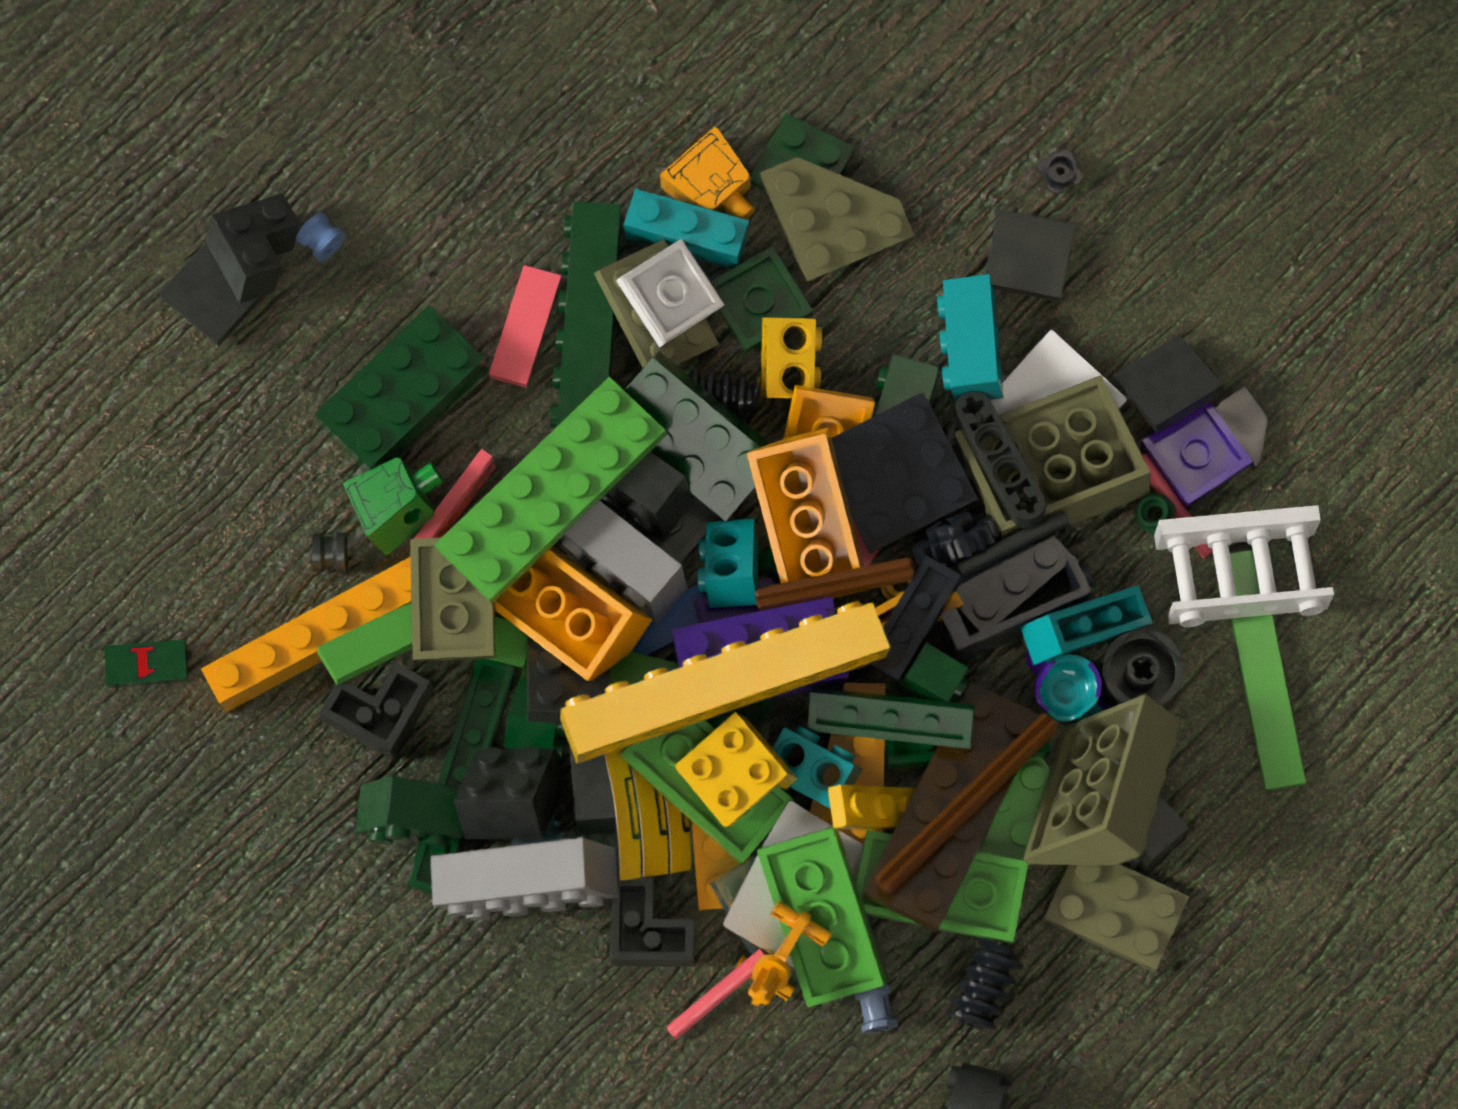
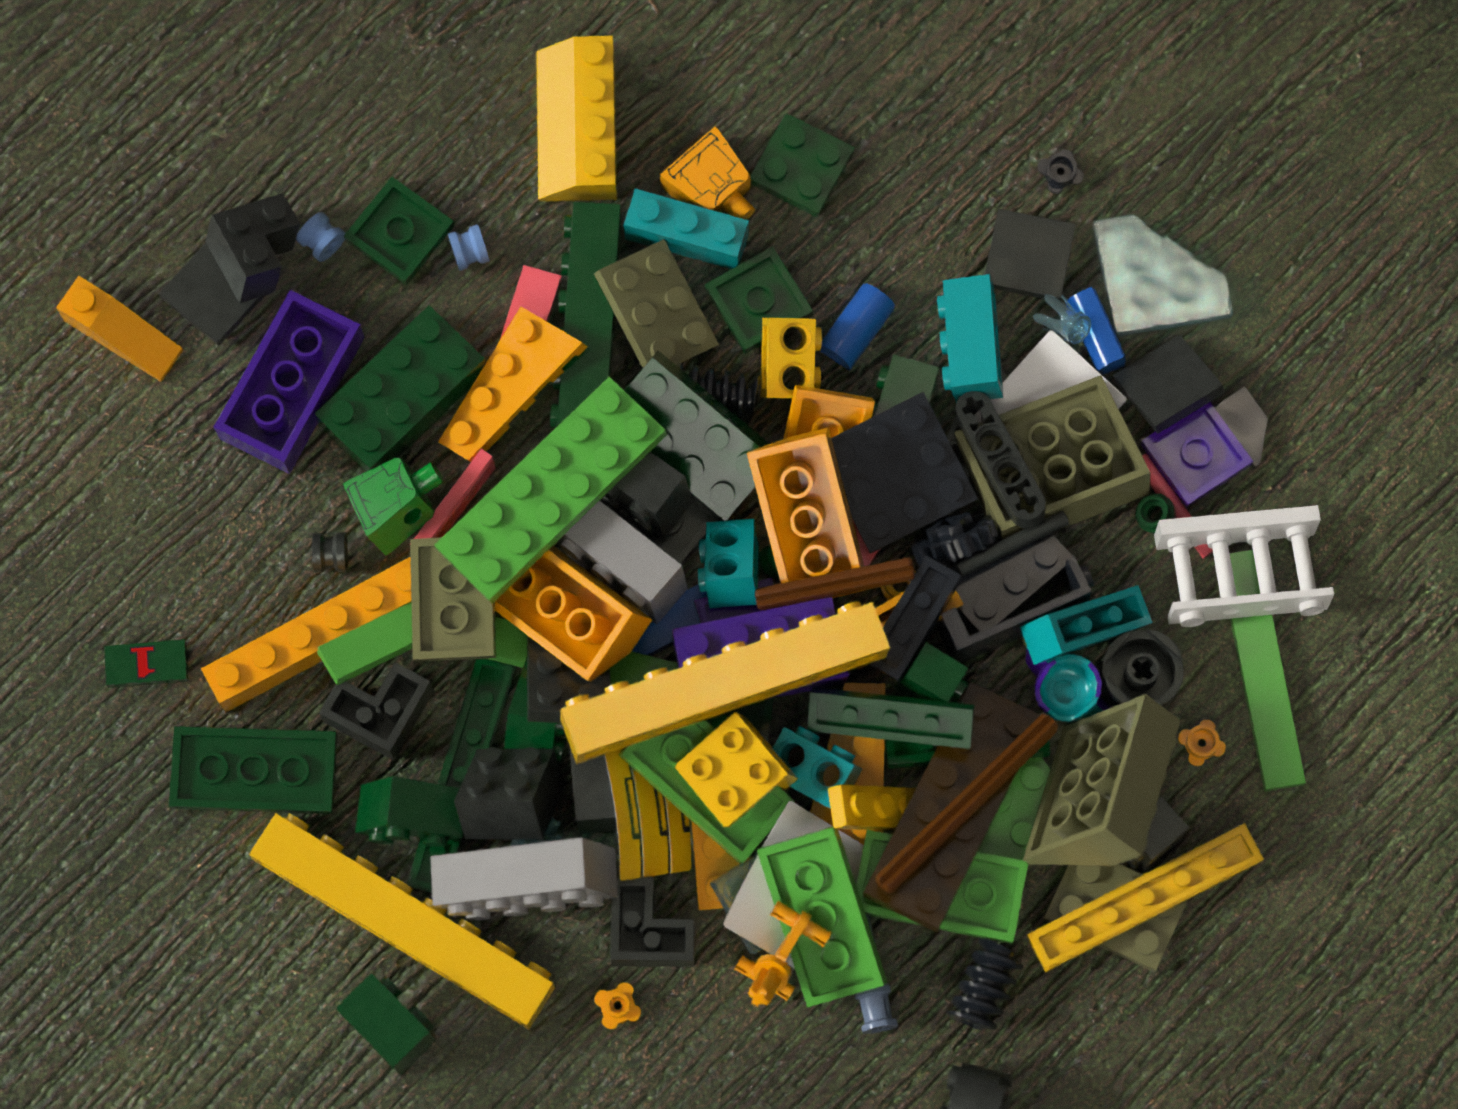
white tile [616,239,725,347] -> none
coral bar [666,948,767,1039] -> none
olive plate [760,157,914,282] -> none
none -> light orange slope [56,276,183,382]
none -> dark green plate [169,726,337,814]
none -> dark purple brick [214,290,365,474]
none -> yellow brick [249,813,555,1030]
none -> dark green brick [335,973,436,1076]
none -> dark green plate [343,176,455,286]
none -> light orange wing [438,307,588,462]
none -> medium blue wheel [448,224,490,271]
none -> yellow slope [537,36,617,202]
none -> light orange plate [594,982,641,1029]
none -> blue brick [820,283,895,371]
none -> yellow tile [1026,823,1264,973]
none -> clear light blue piece [1033,294,1091,344]
none -> blue brick [1065,287,1126,375]
none -> clear light blue plate [1093,214,1233,337]
none -> light orange plate [1178,720,1226,767]

